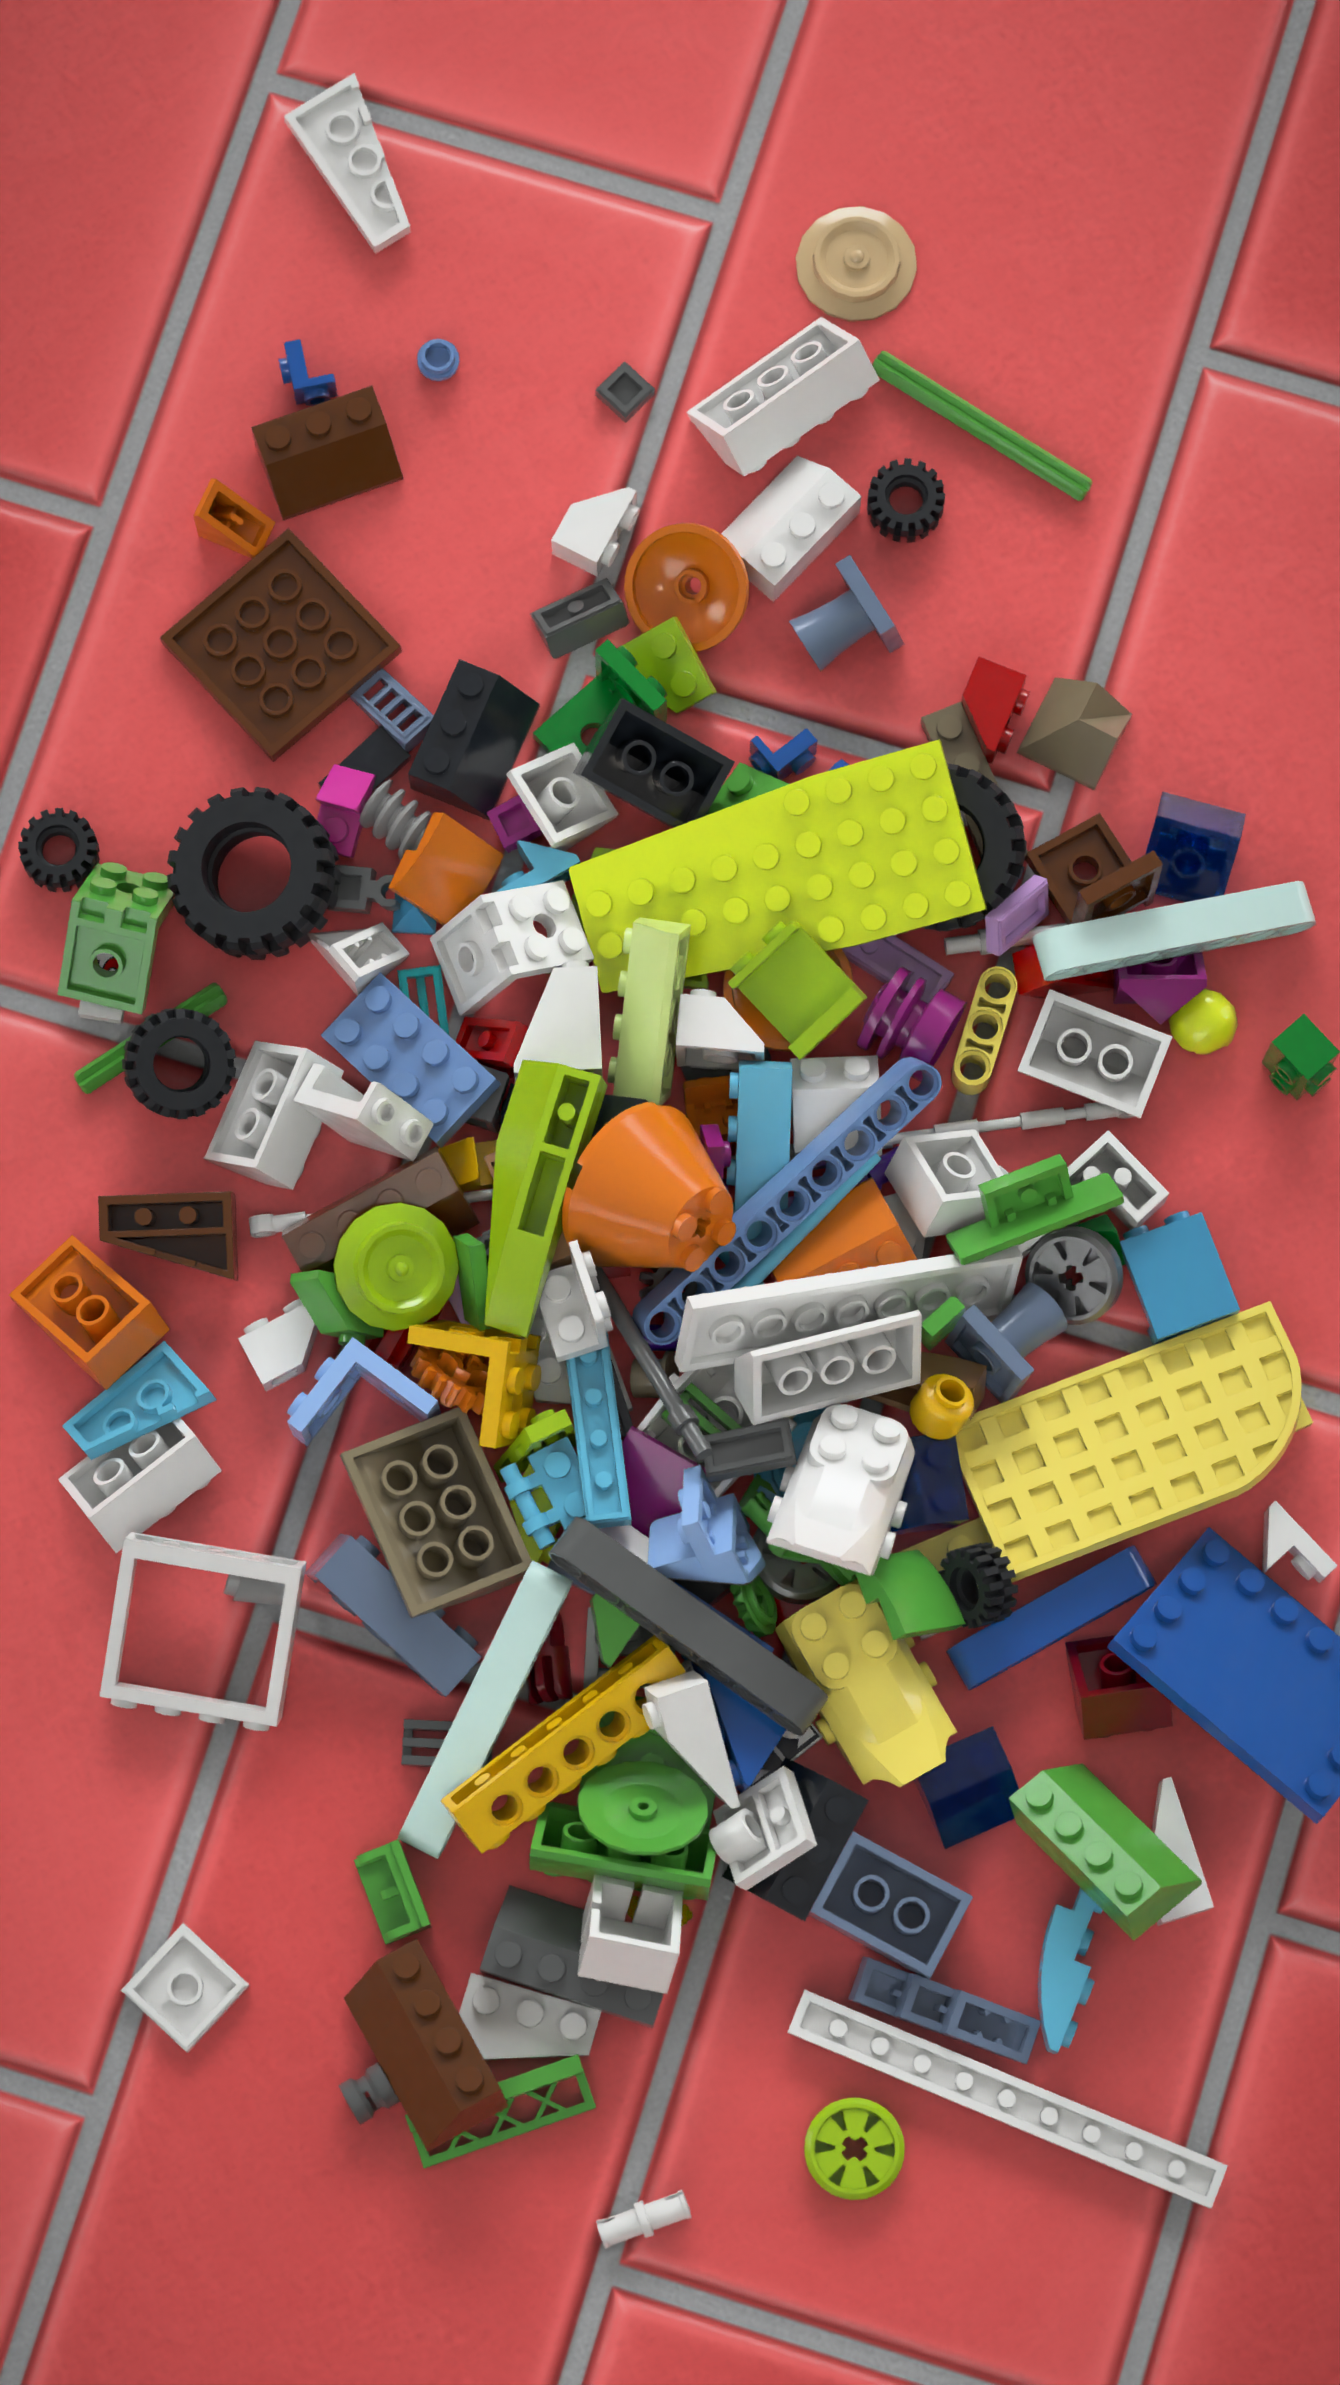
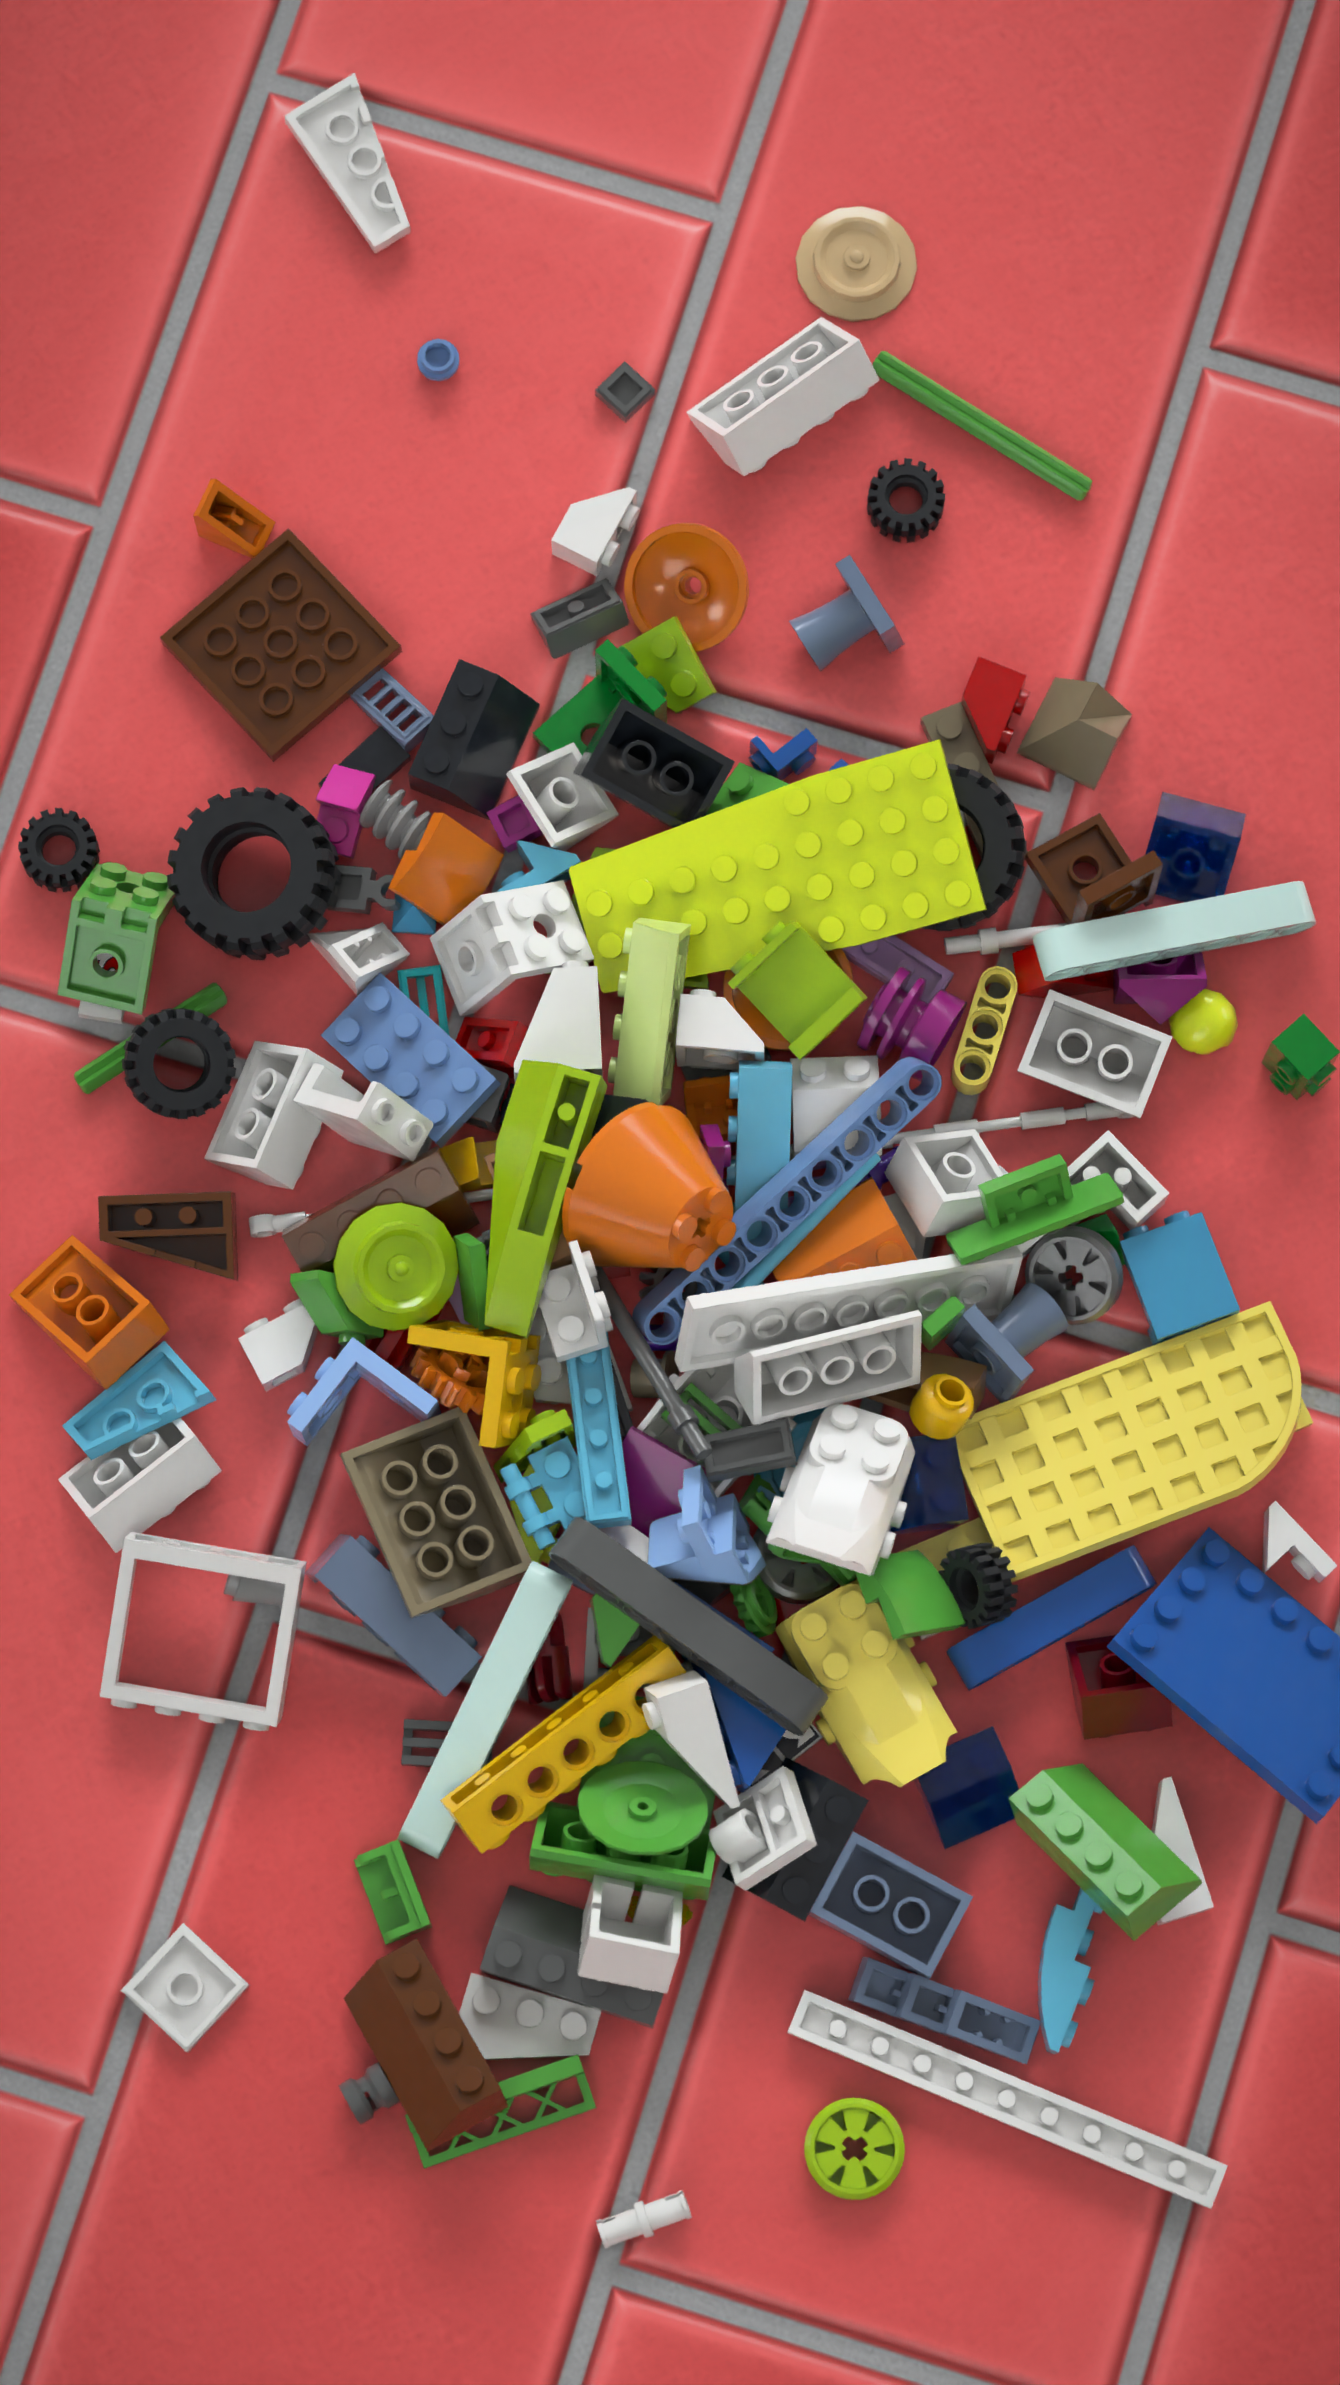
reddish brown slope [251,386,403,521] -> none
blue bracket [278,339,338,406] -> none
white slope [721,456,861,602] -> none
lavender tile [985,875,1049,956] -> none

